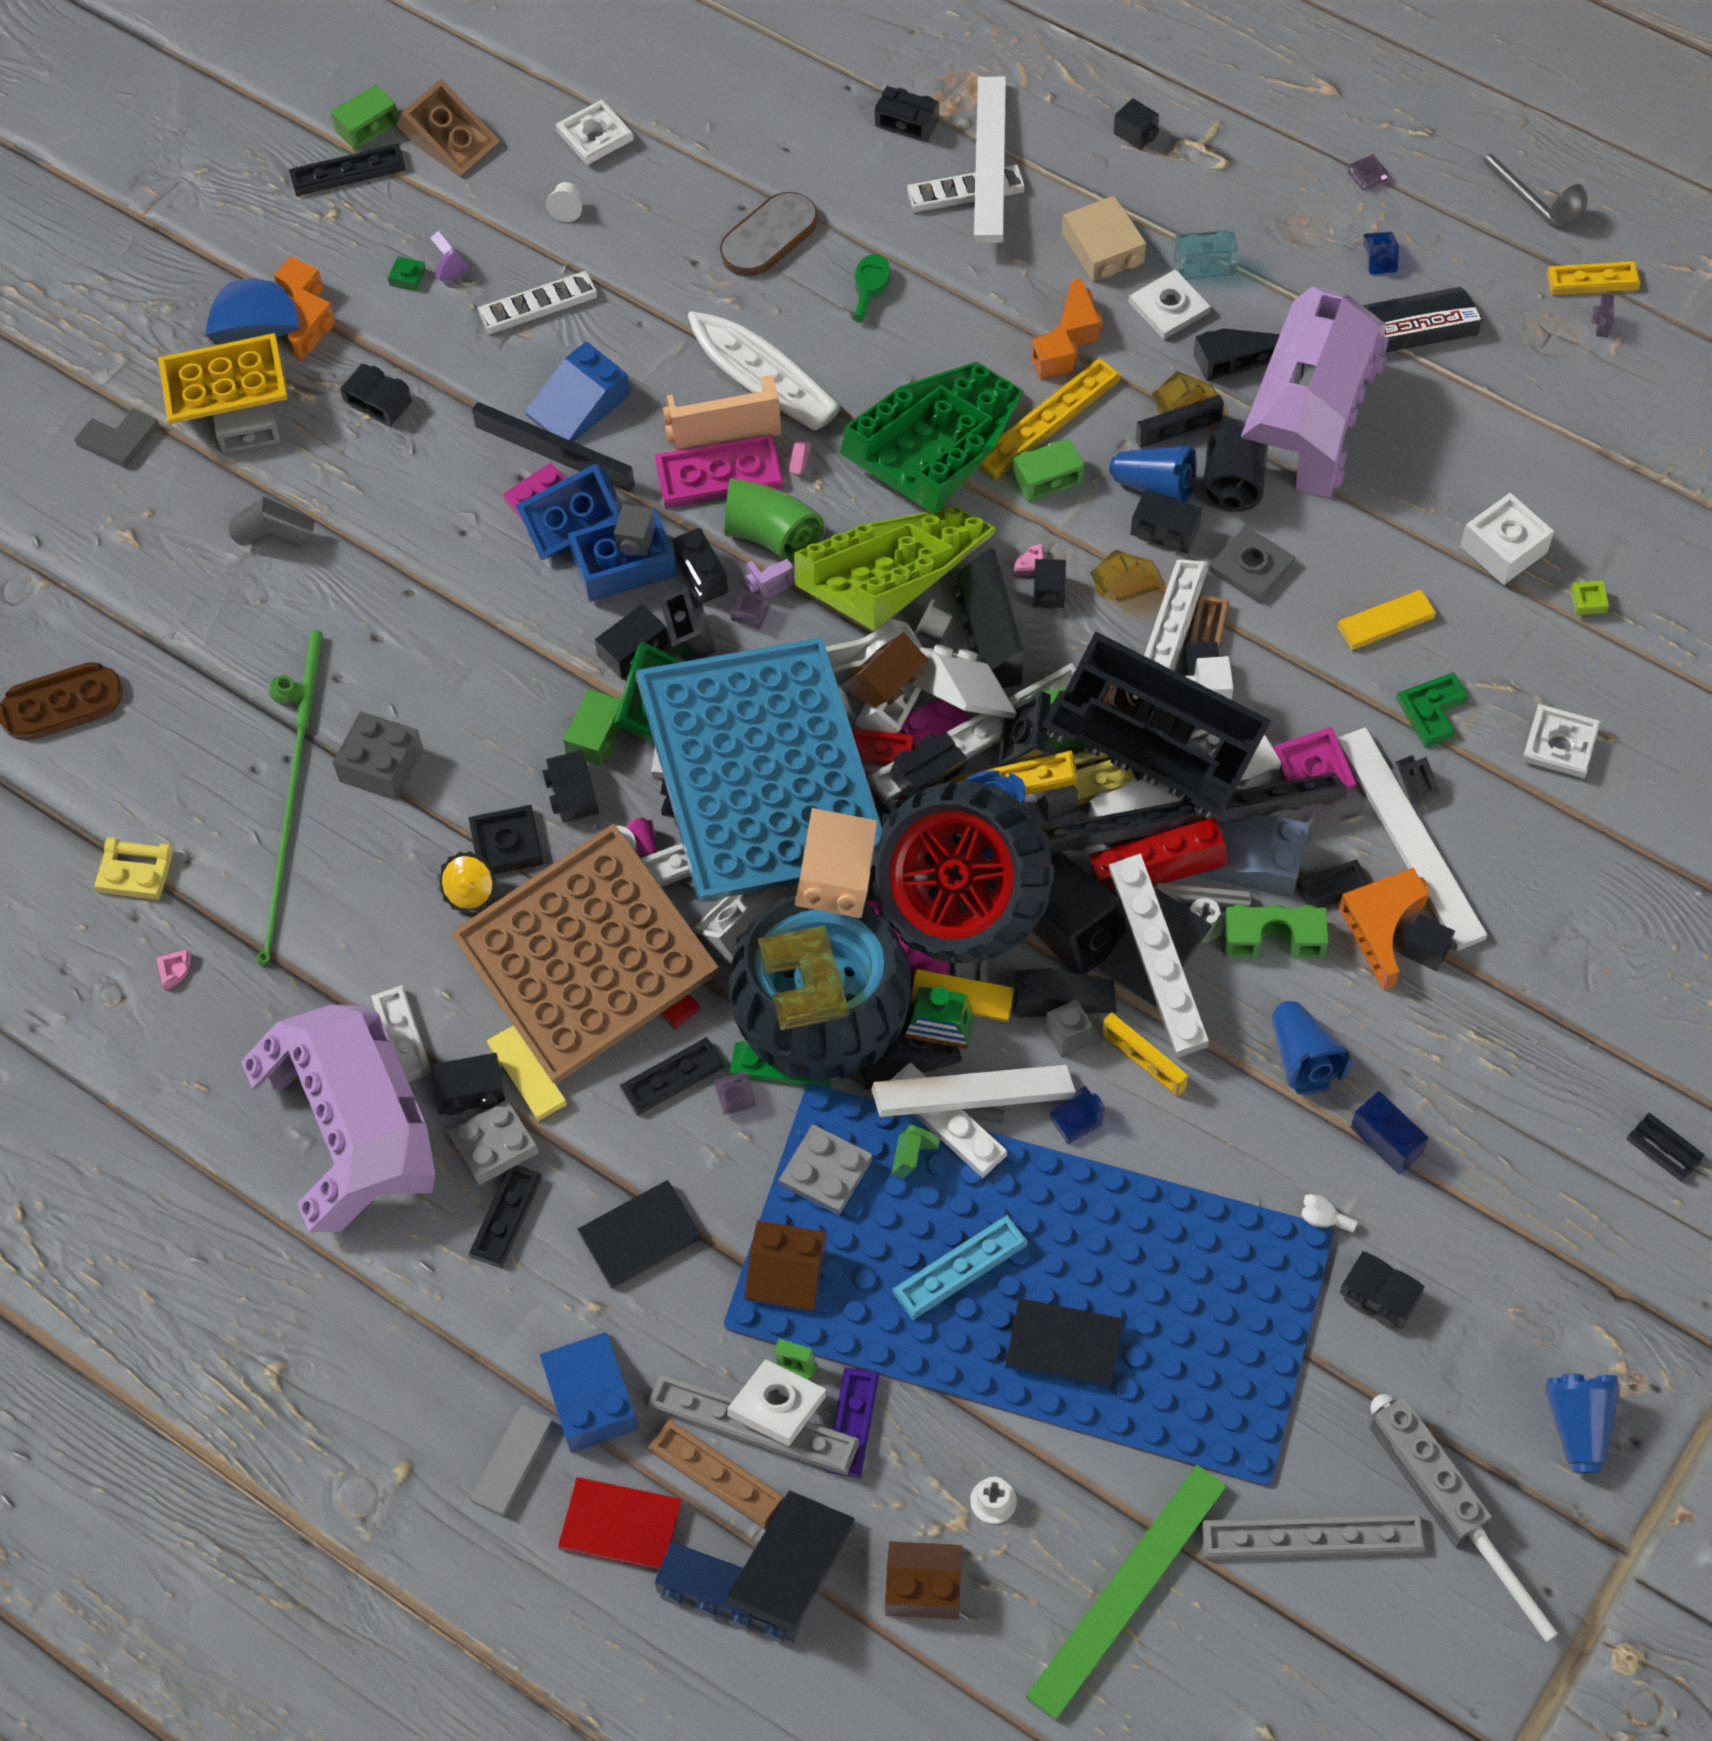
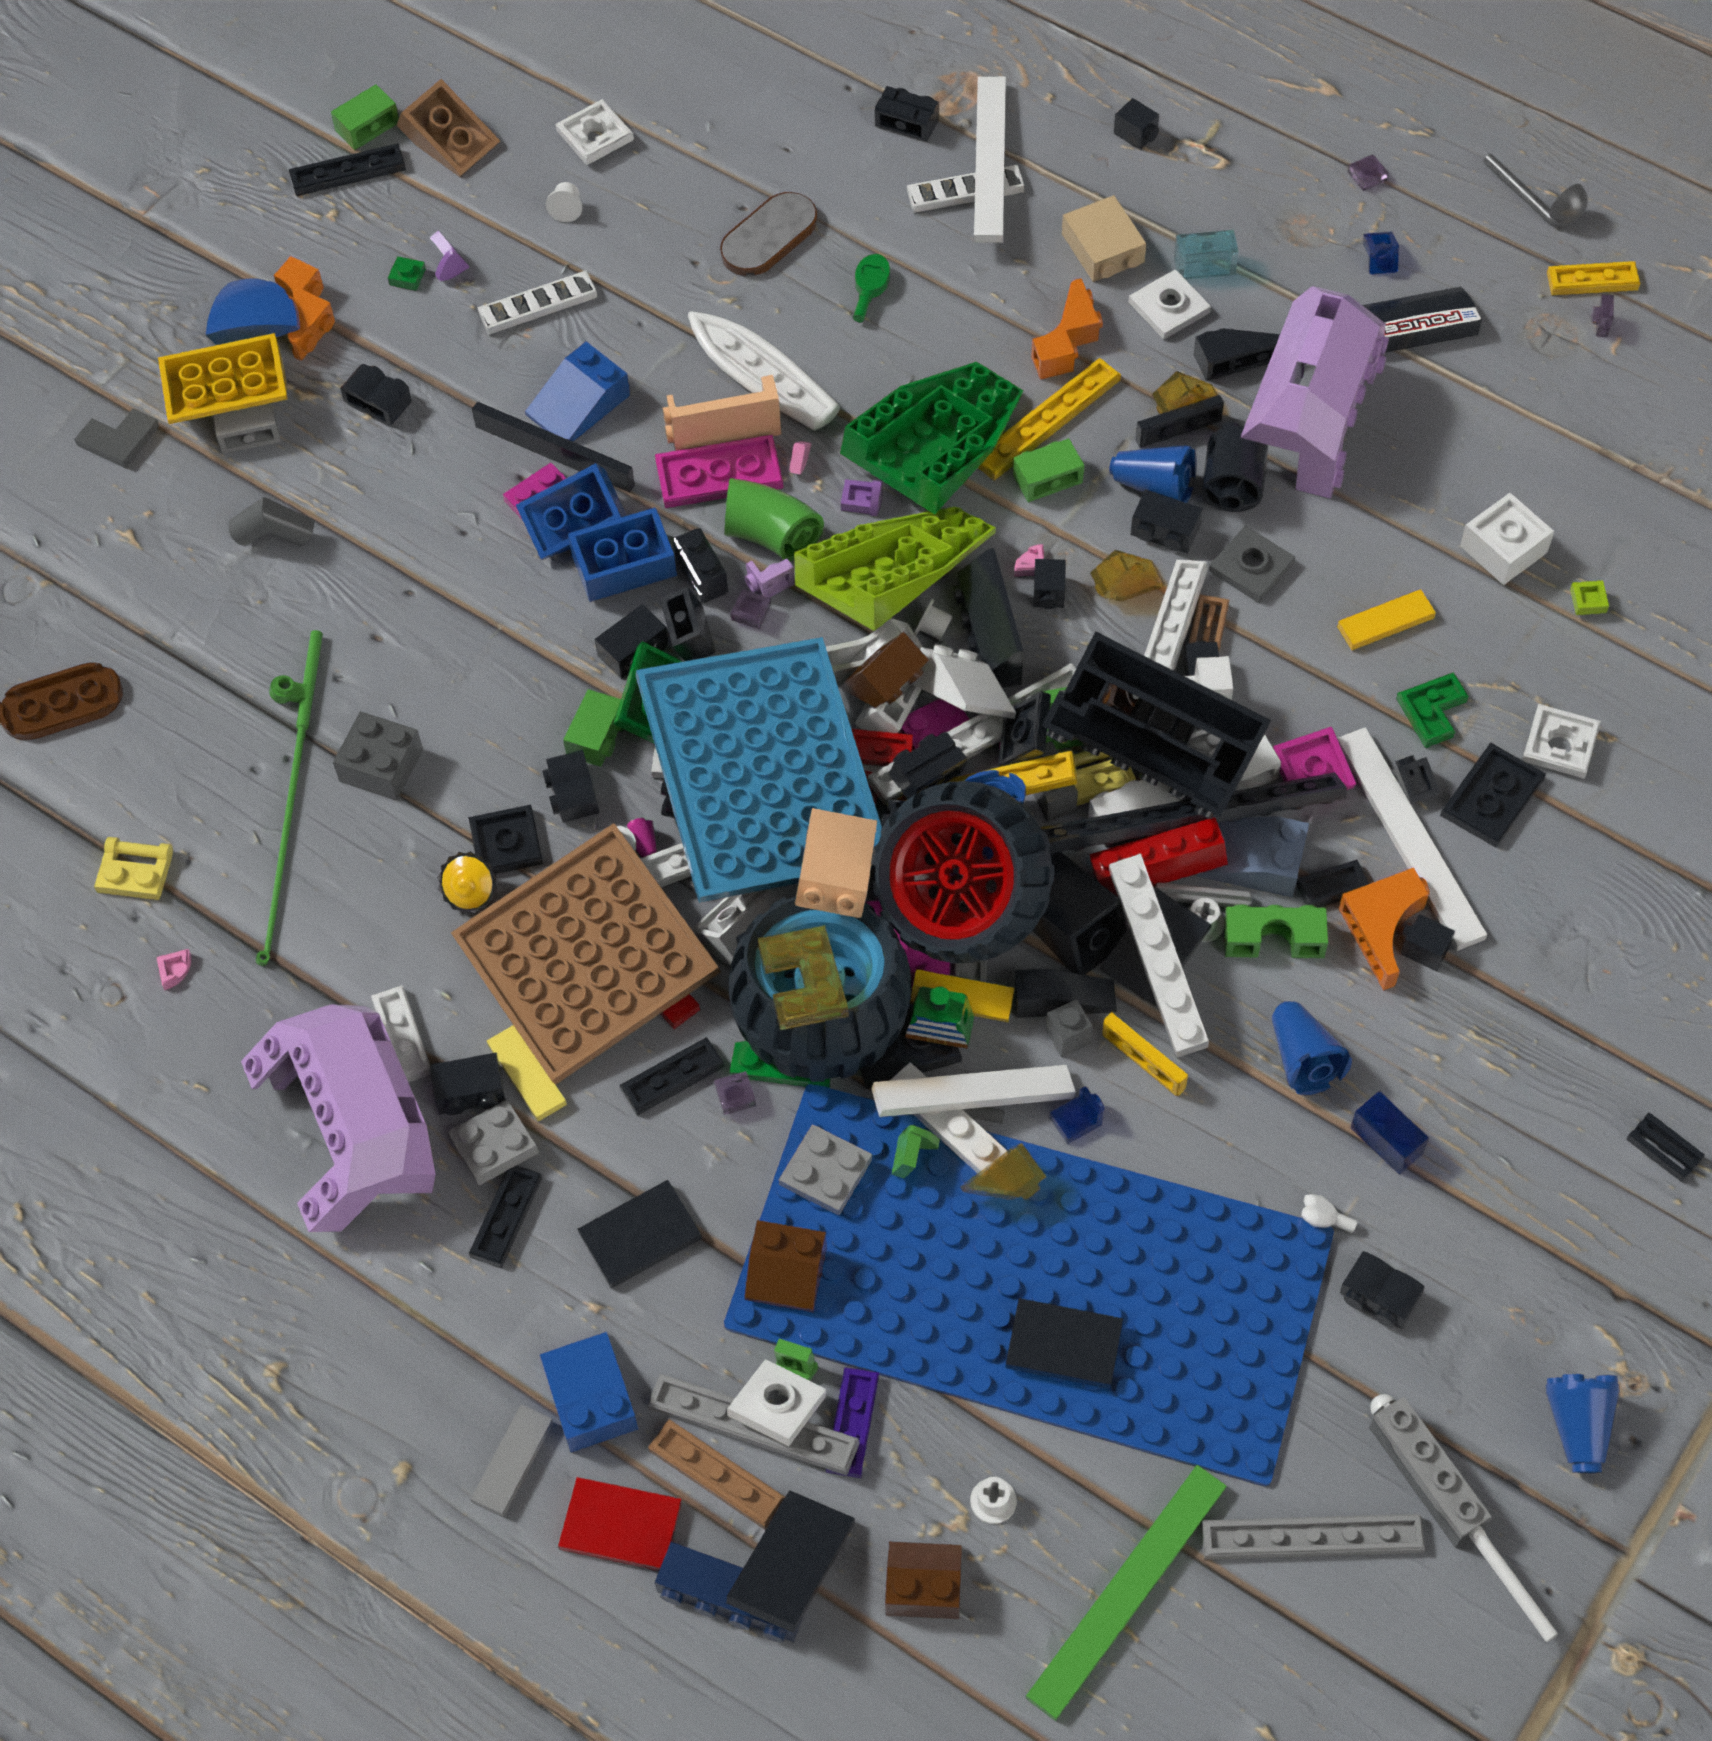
dark grey brick [614,503,656,556] -> none
medium azure tile [893,1215,1027,1321] -> none
none -> medium lavender tile [841,479,883,516]
none -> clear yellow slope [960,1143,1046,1200]
none -> black tile [1440,742,1546,848]

